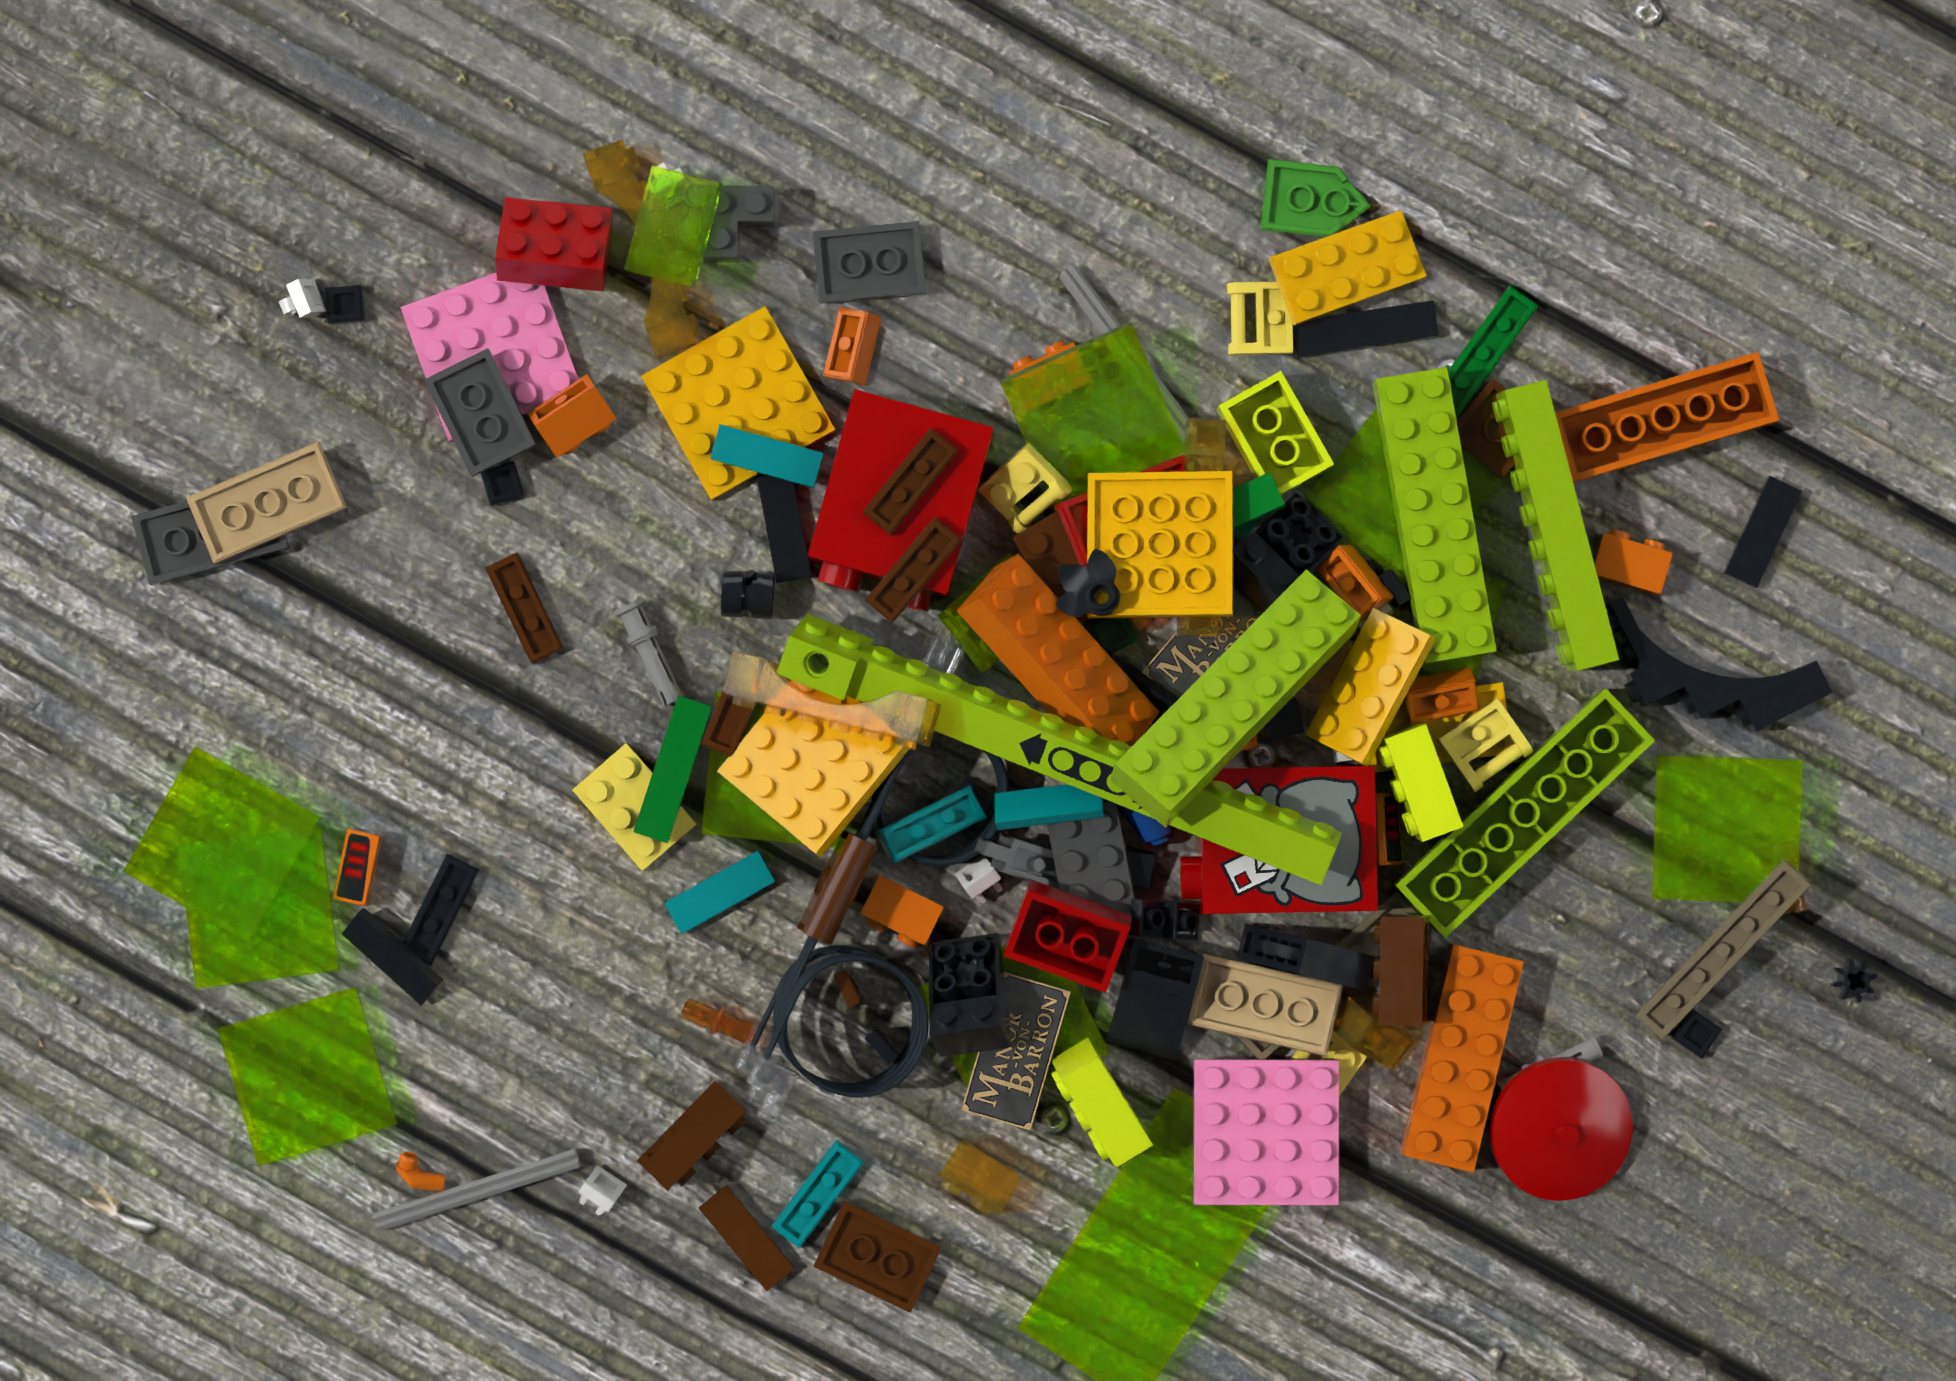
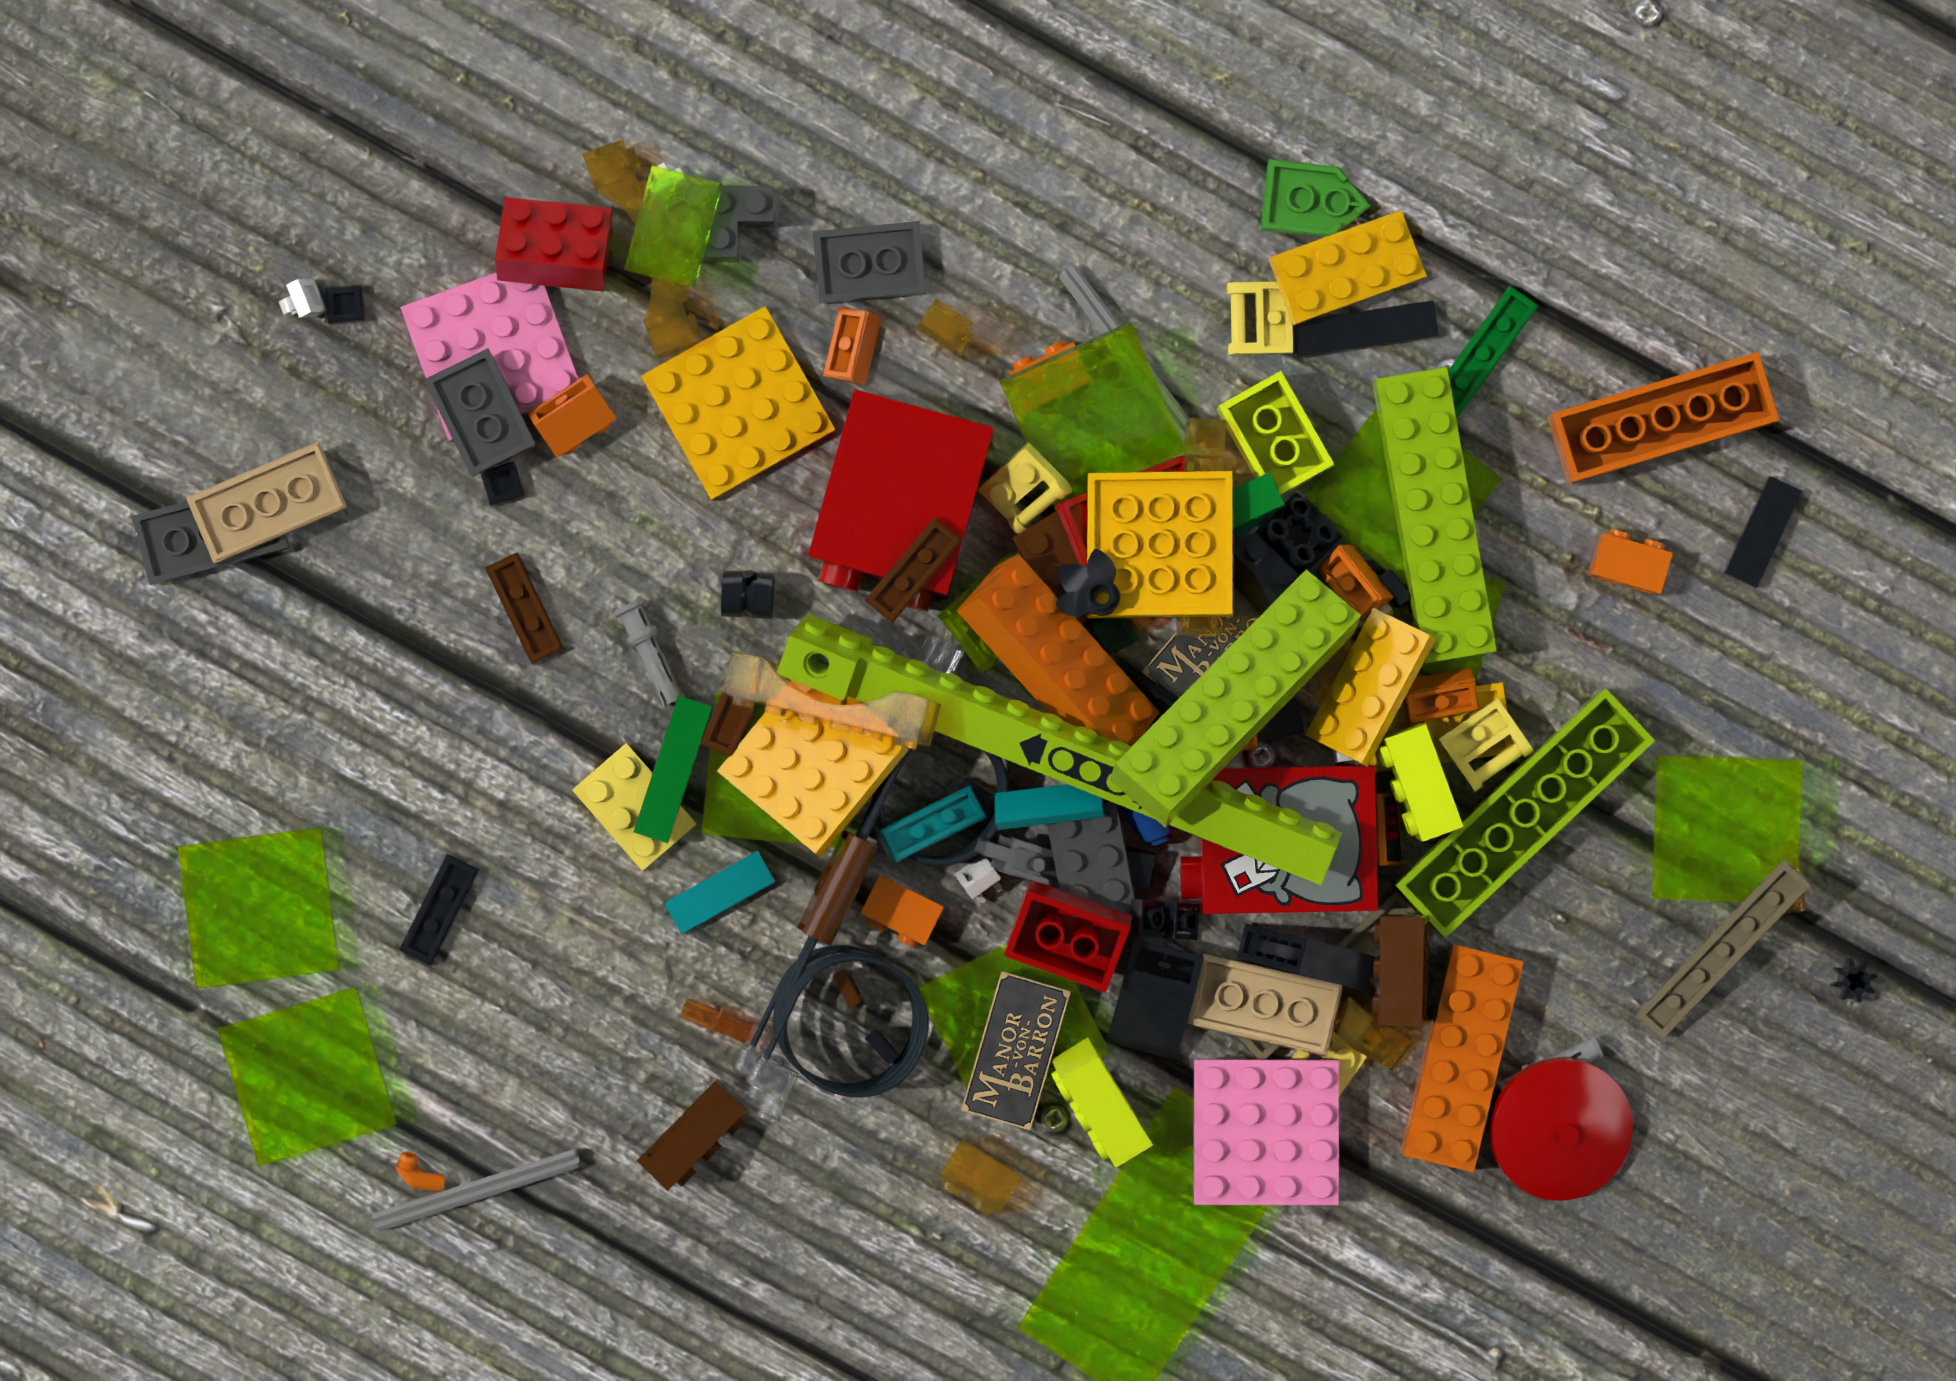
clear neon green plate [123,746,322,943] -> none
slope [333,829,383,906] -> none
black tile [342,908,444,1006] -> none
white tile [578,1165,627,1215] -> none
reddish brown tile [699,1184,795,1291] -> none
teal tile [710,424,824,488] -> none
black tile [757,476,812,584] -> none
teal tile [771,1140,865,1248] -> none
reddish brown plate [813,1200,942,1313] -> none
reddish brown tile [862,428,959,536] -> none
black slope [929,933,1011,1057] -> none
reddish brown plate [1457,378,1515,480] -> none
lime brick [1492,379,1619,671] -> none
black arch [1605,597,1833,732] -> none
black tile [1671,1009,1722,1059] -> none
none -> clear yellow brick [916,299,974,360]

